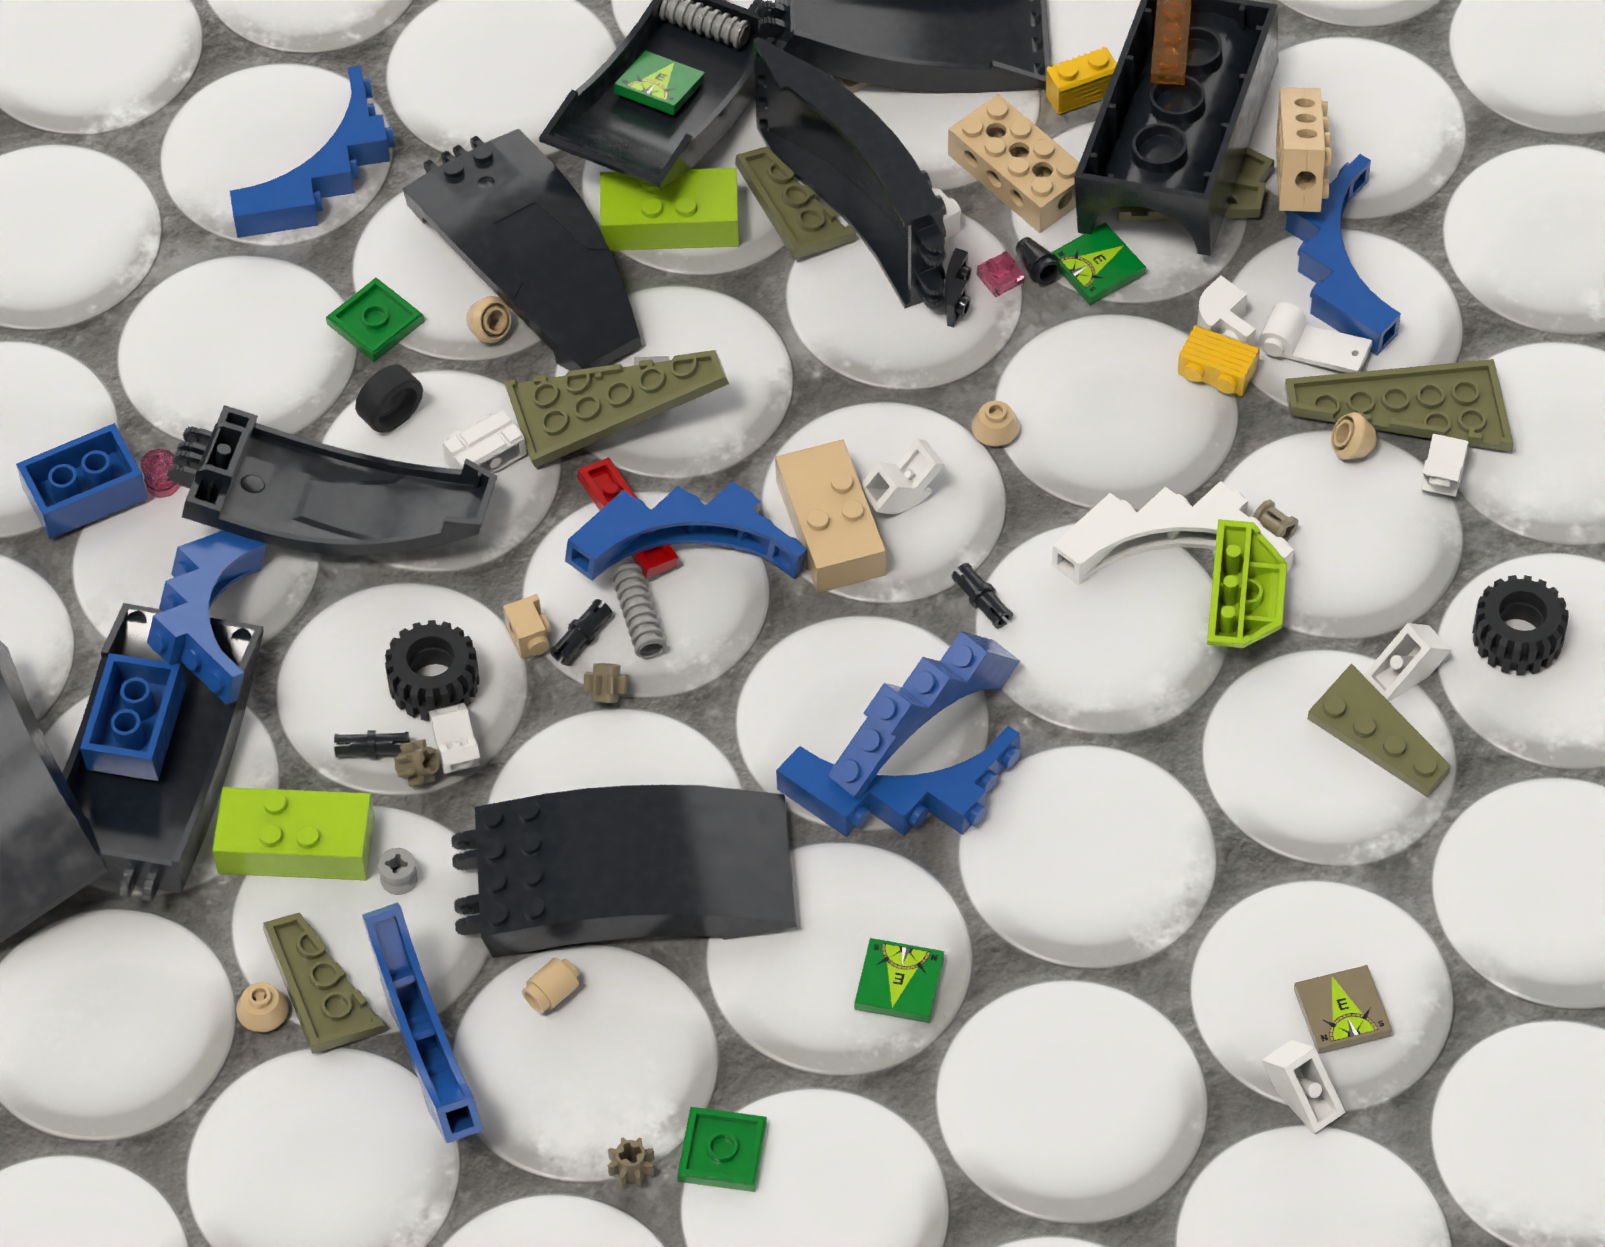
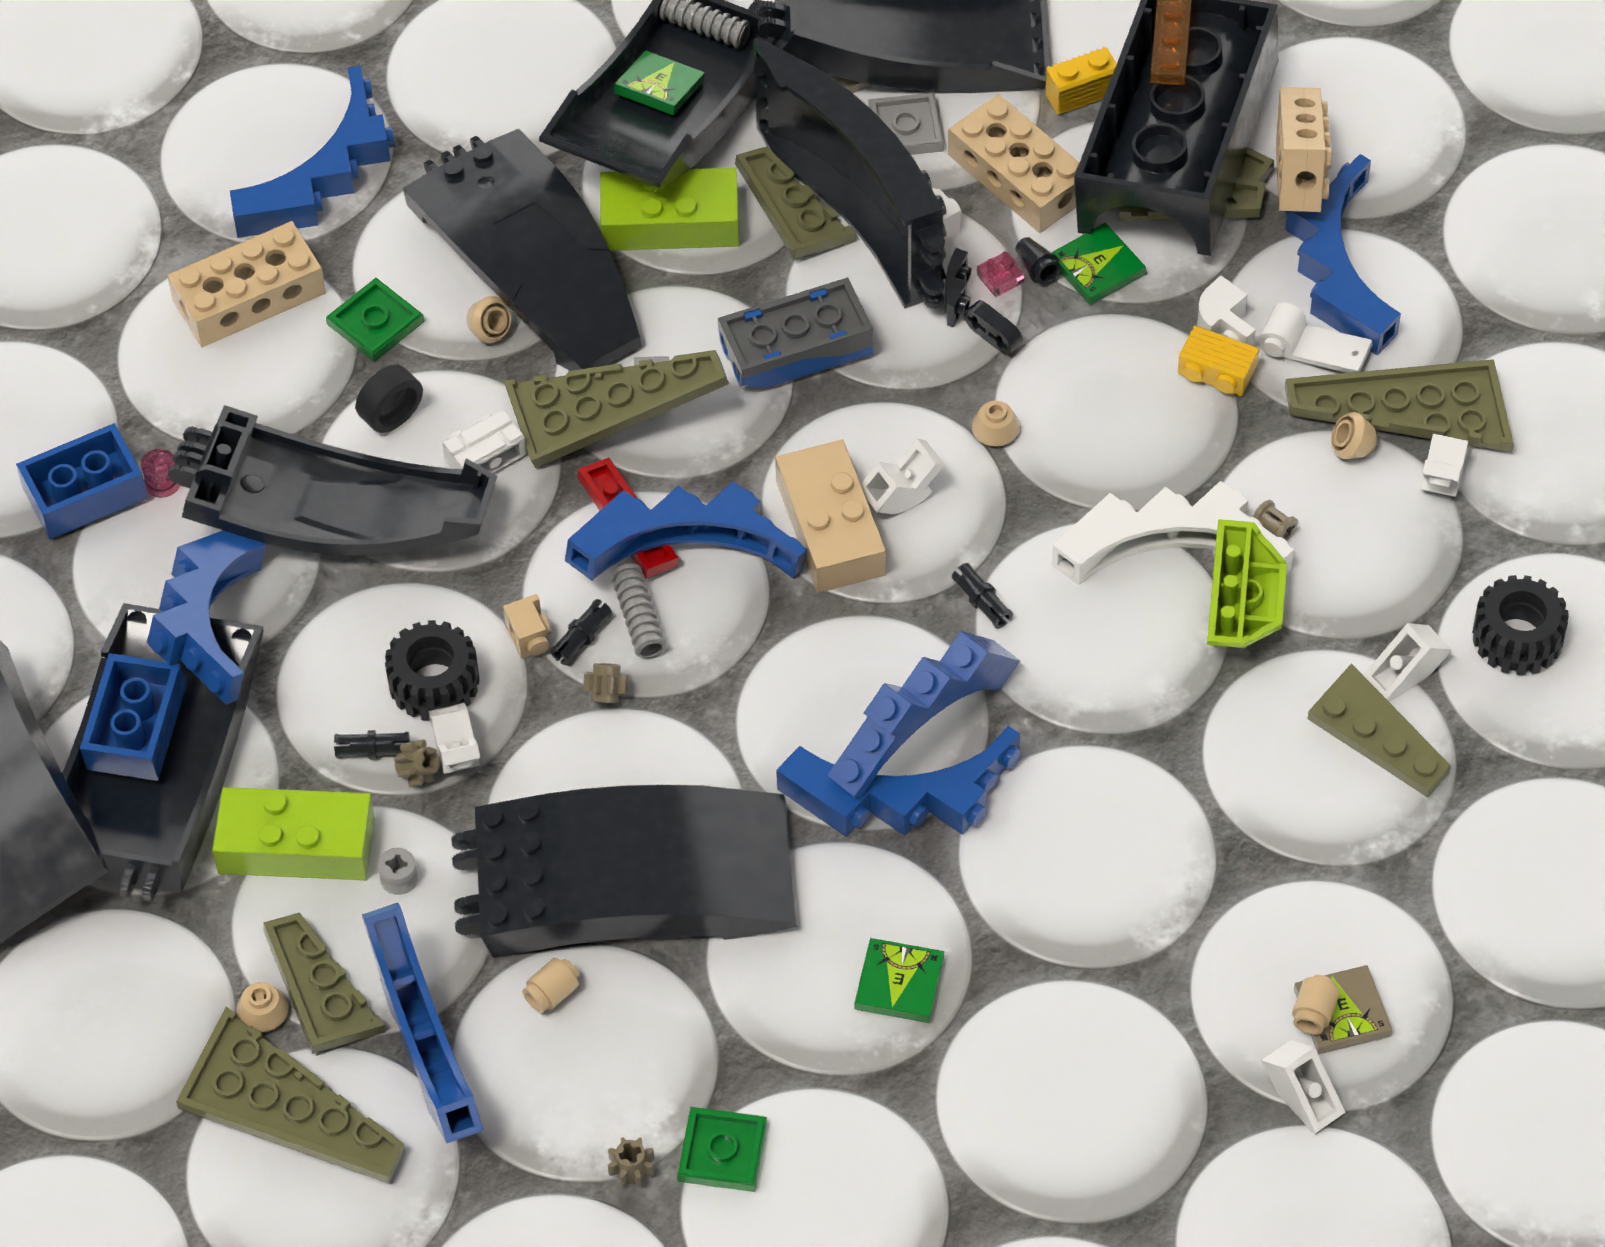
none -> tan brick [167,221,326,348]
none -> olive wing [176,1006,405,1183]
none -> dark grey piece [717,277,873,388]
none -> light grey tile [868,92,944,155]
none -> black beam [964,300,1023,355]
none -> tan brick [1292,975,1340,1035]

